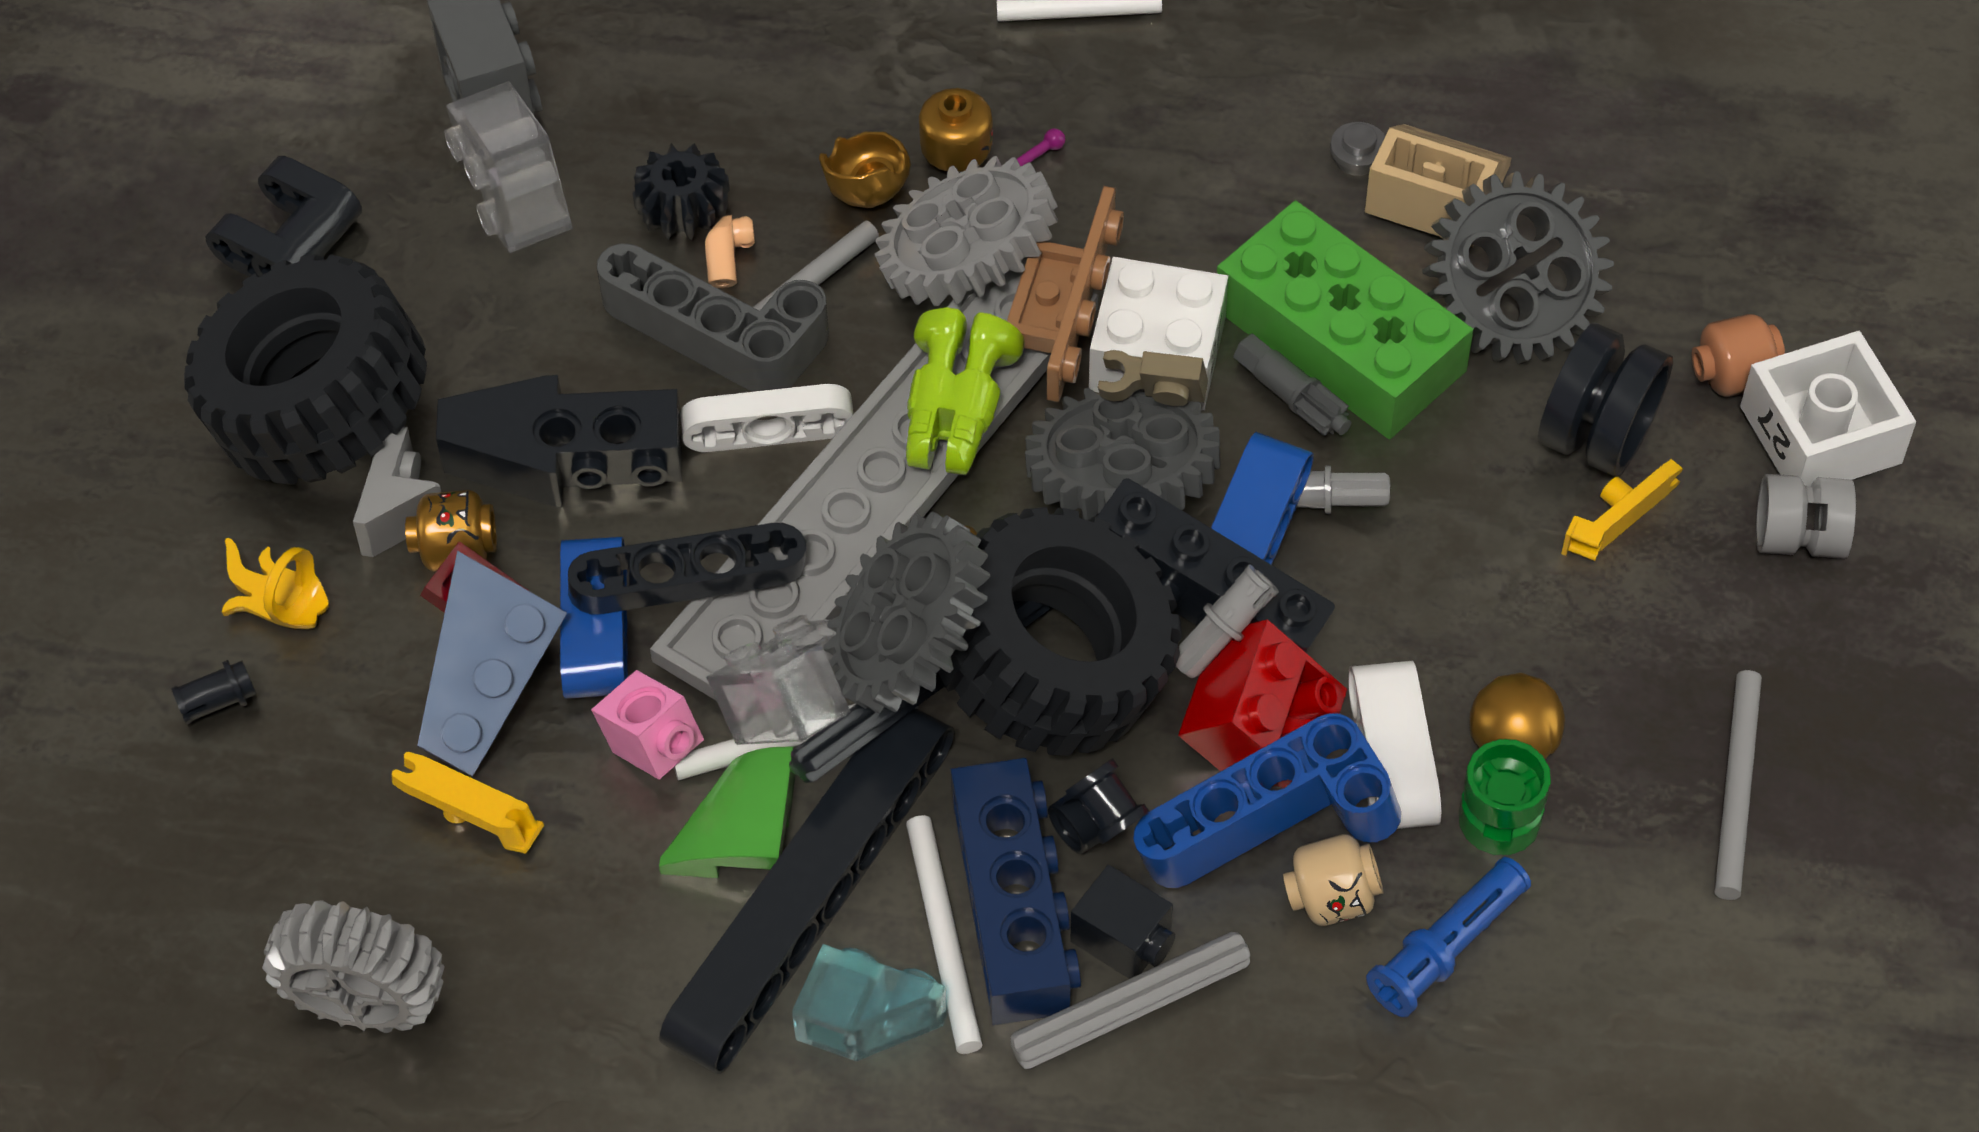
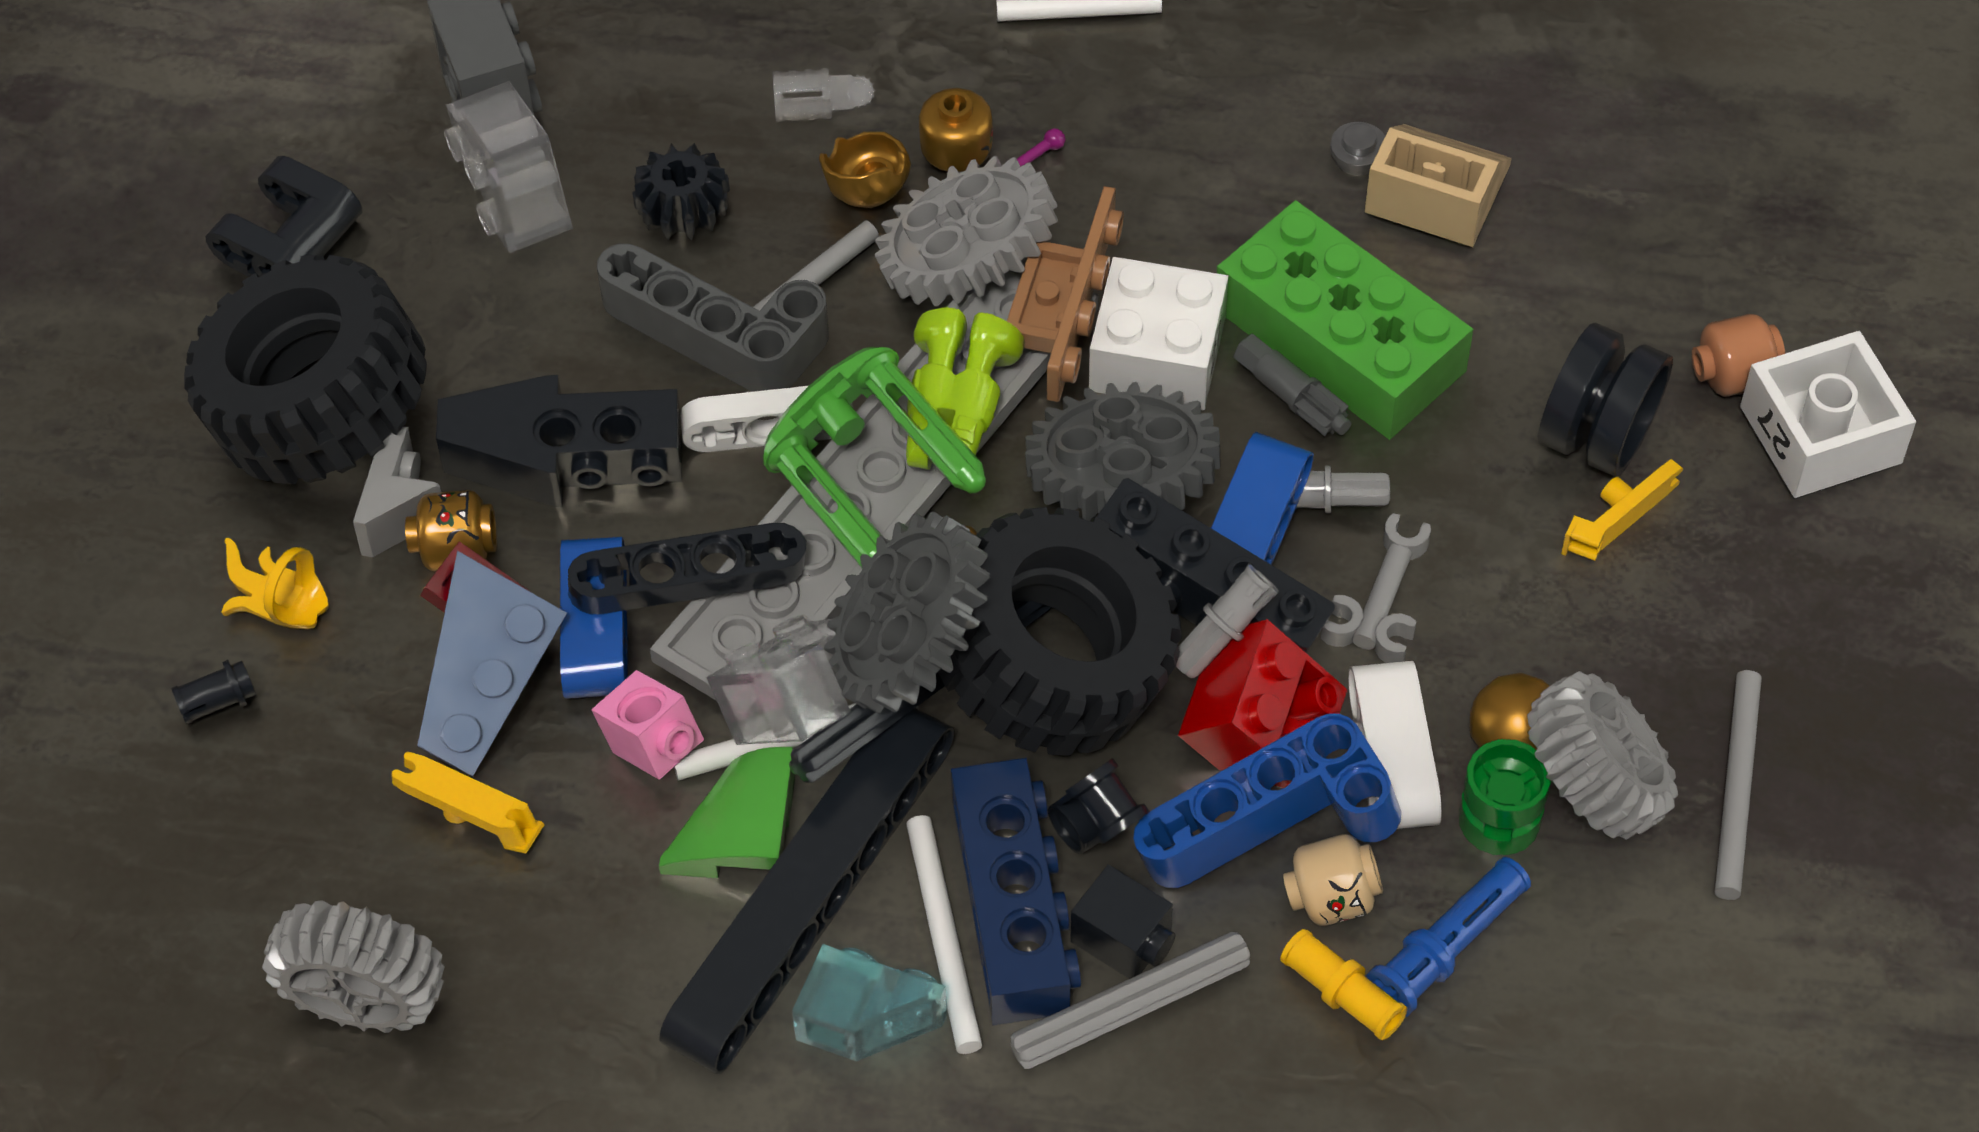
light nougat arm [705,215,755,288] -> none
dark tan plate [1098,350,1208,406] -> none
dark grey gear [1422,171,1614,364] -> none
light grey wheel [1756,474,1856,559] -> none
none -> bright green piece [763,347,986,569]
none -> clear hinge [773,68,875,122]
none -> yellow pin [1280,929,1407,1041]
none -> light grey bar [1321,513,1431,663]
none -> light grey gear [1527,671,1678,840]

